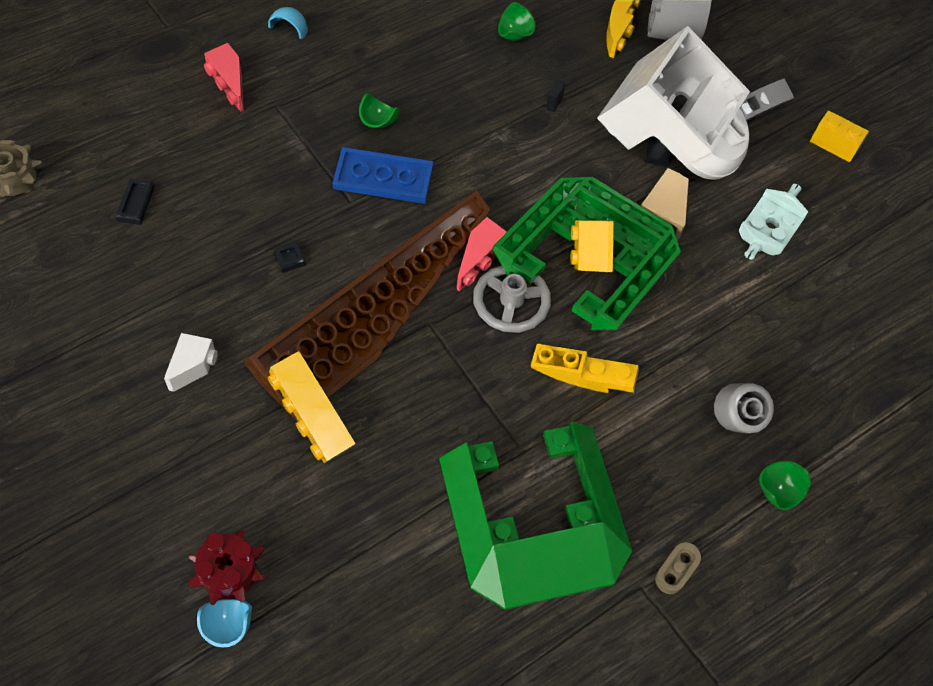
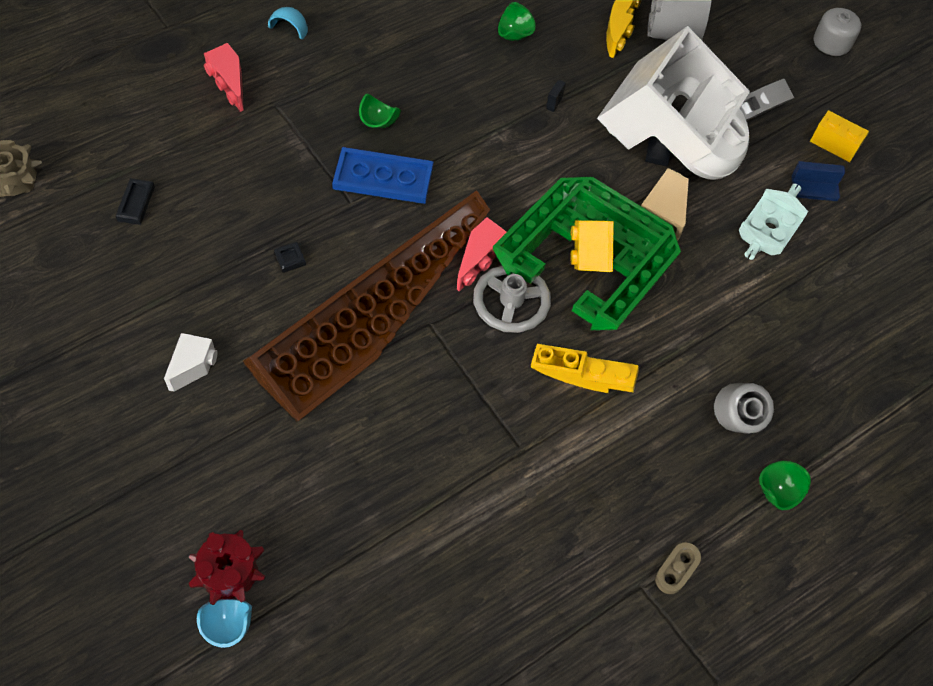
yellow brick [268,351,356,463] -> none
green slope [439,421,632,610] -> none
none -> dark blue panel [791,161,845,201]
none -> light grey head [813,8,862,56]

